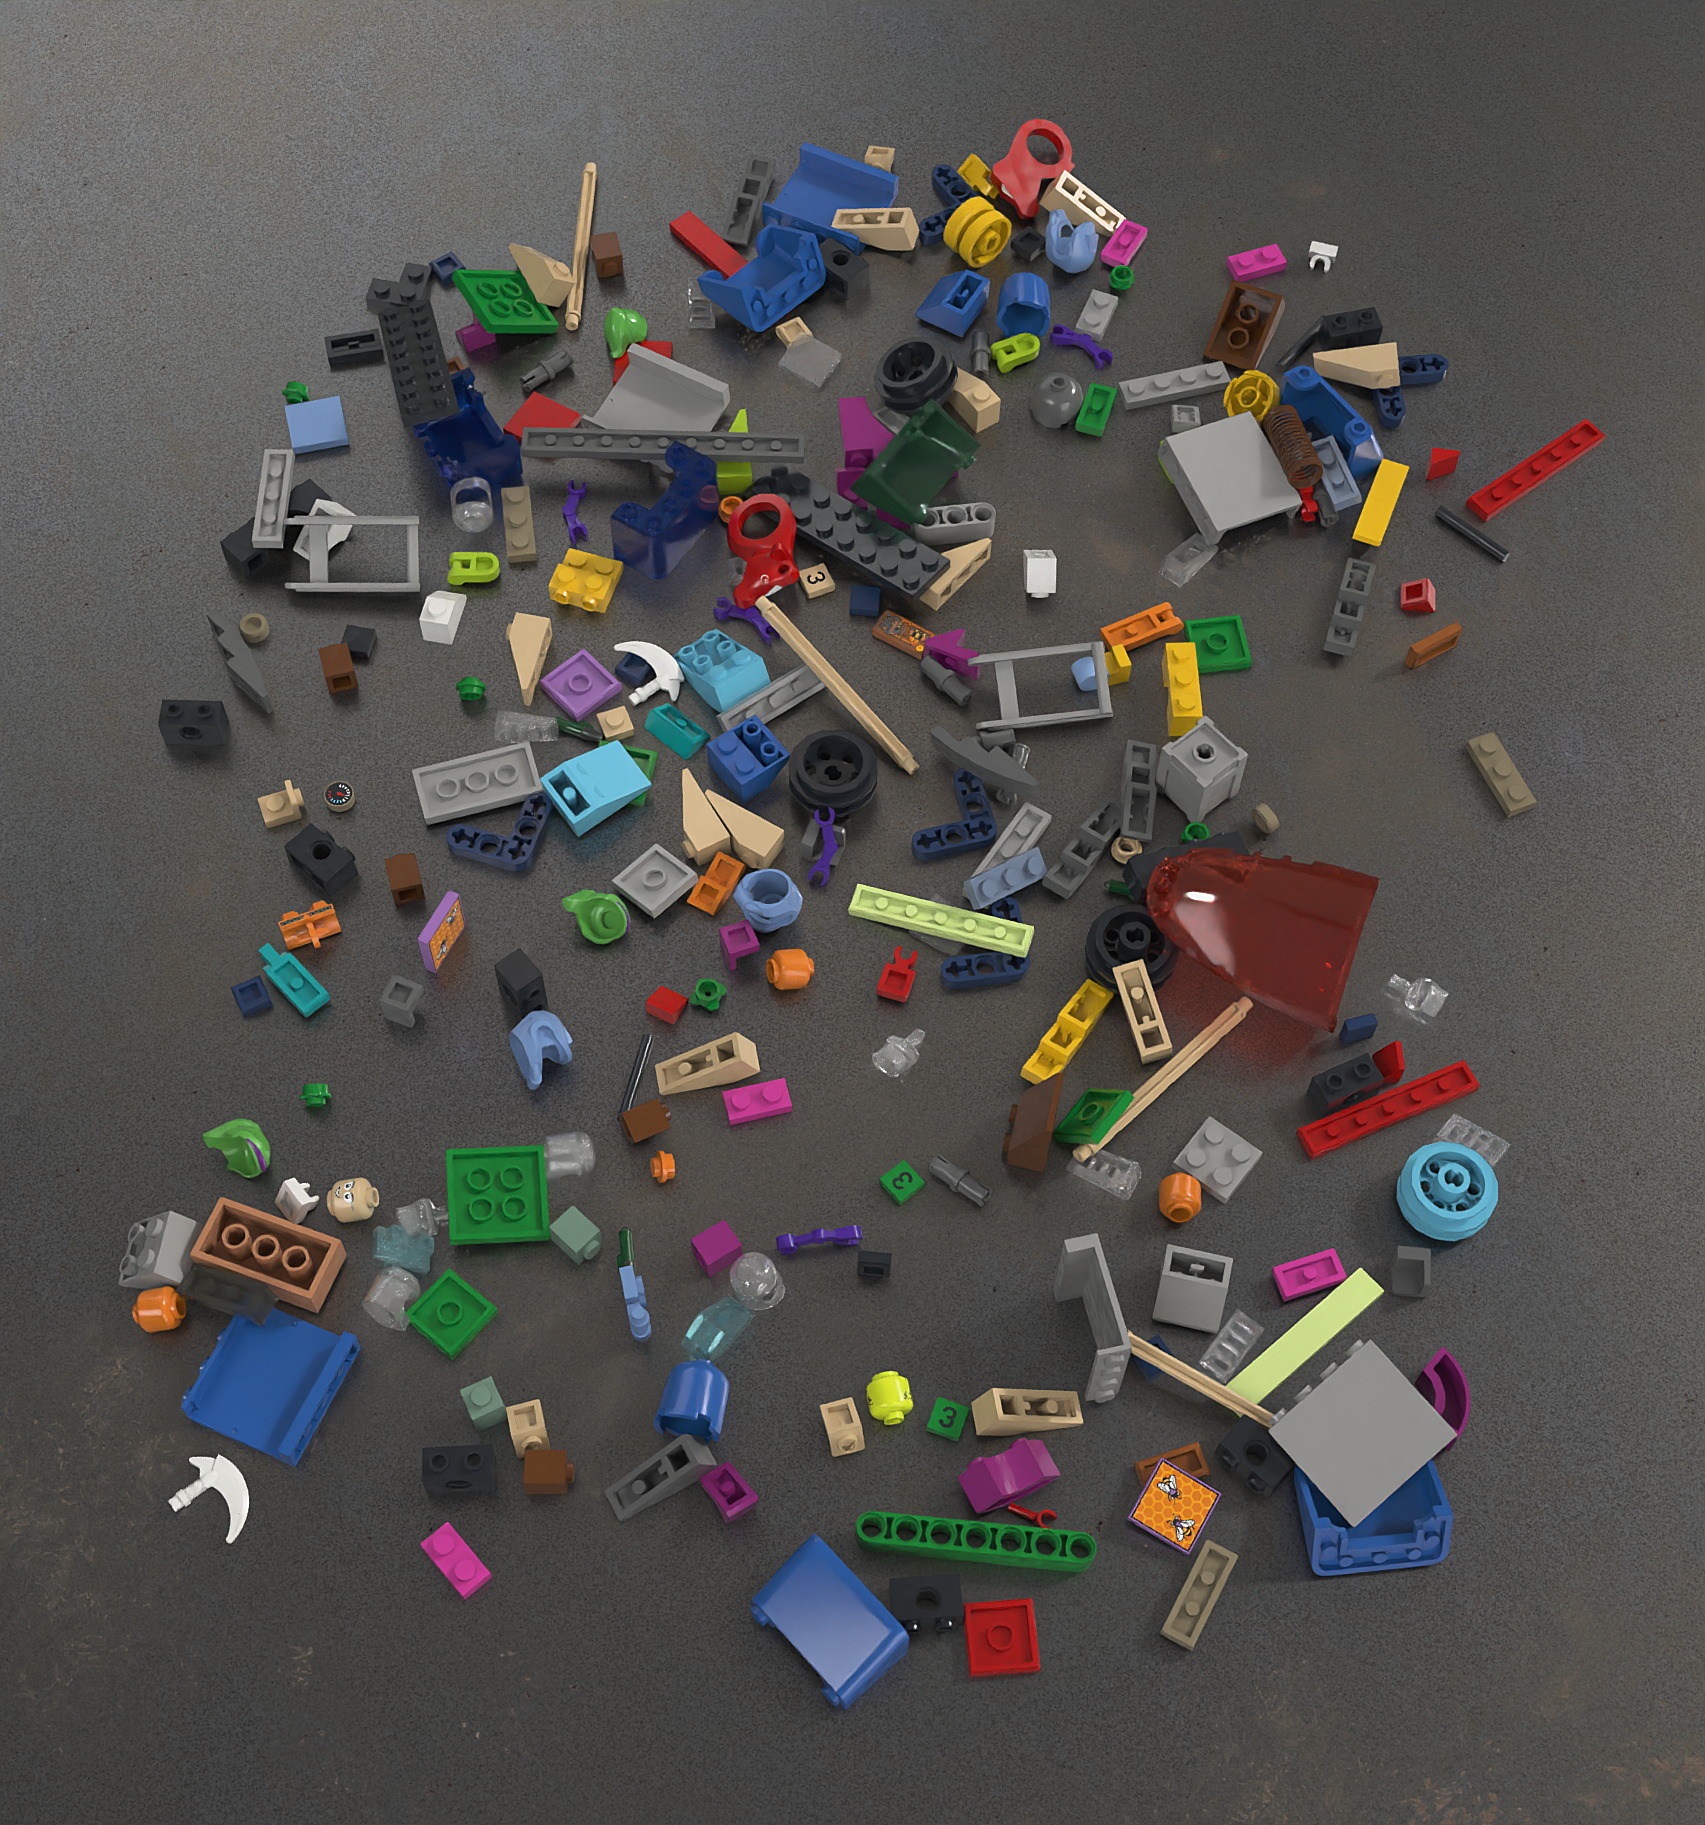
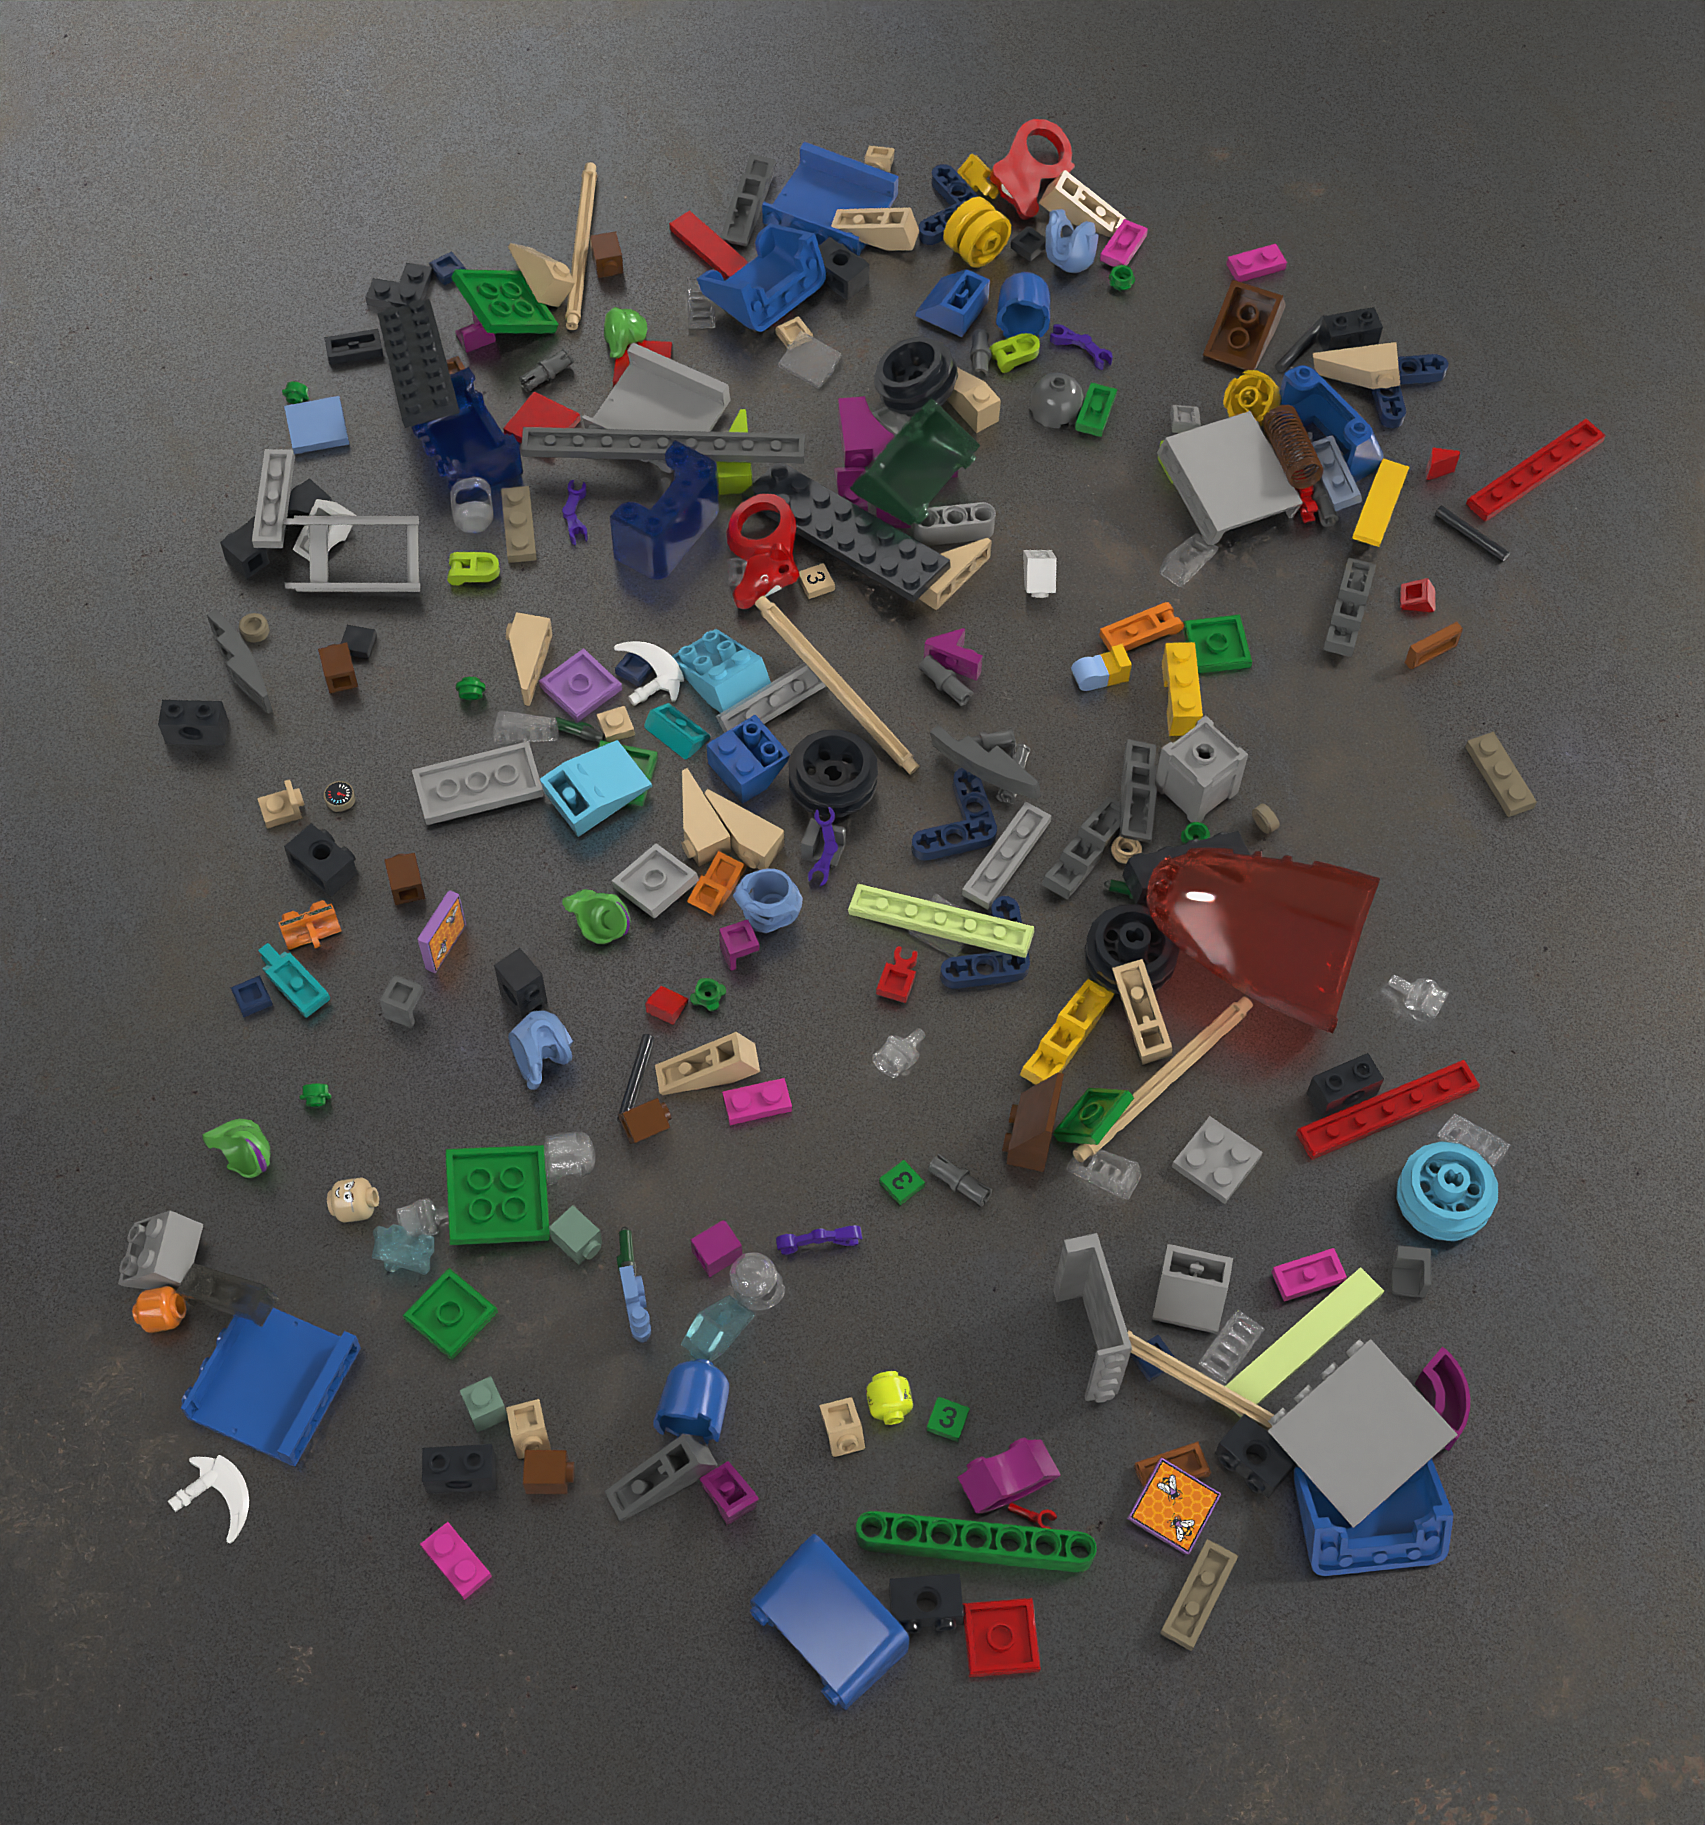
nougat brick [190,1196,347,1313] -> none
white tile [275,1178,319,1224] -> none
clear helmet [361,1267,420,1332] -> none
white slope [419,590,467,645] -> none
dark blue beam [446,792,553,872] -> none
yellow plate [548,548,624,613] -> none
orange plate [650,1151,675,1183] -> none
dark purple piece [714,597,780,645] -> none
orange plate [718,496,742,523] -> none
orange head [766,948,814,990] -> none
dark blue tile [849,585,881,617] -> none
black tile [857,1251,892,1277] -> none
tile [872,610,937,660] -> none
sand blue plate [963,847,1048,910] -> none
light grey piece [967,641,1113,732] -> none
tan slope [971,1388,1083,1436] -> none
light grey plate [1075,289,1118,342] -> none
light grey plate [1118,361,1231,410] -> none
orange head [1159,1172,1201,1222] -> none
white tile [1308,241,1338,273] -> none
dark blue tile [1339,1013,1378,1044] -> none
red slope [1372,1041,1405,1083] -> none

